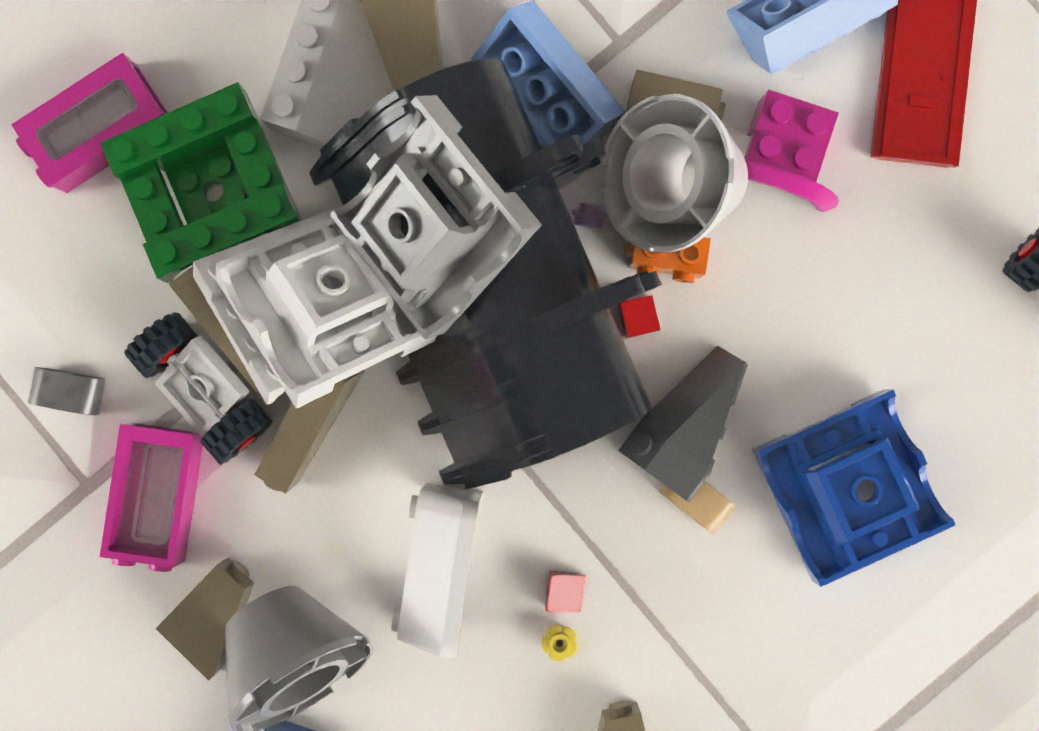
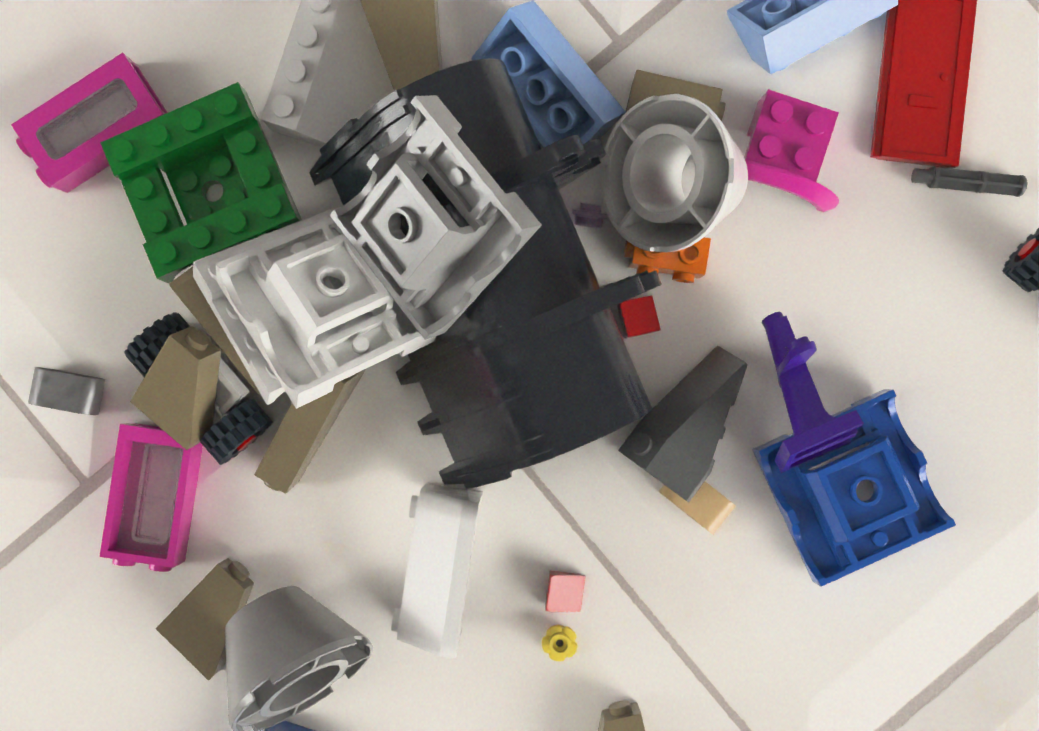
none -> dark tan slope [130,326,221,450]
none -> dark purple piece [761,311,864,473]
none -> dark grey piece [911,166,1028,197]

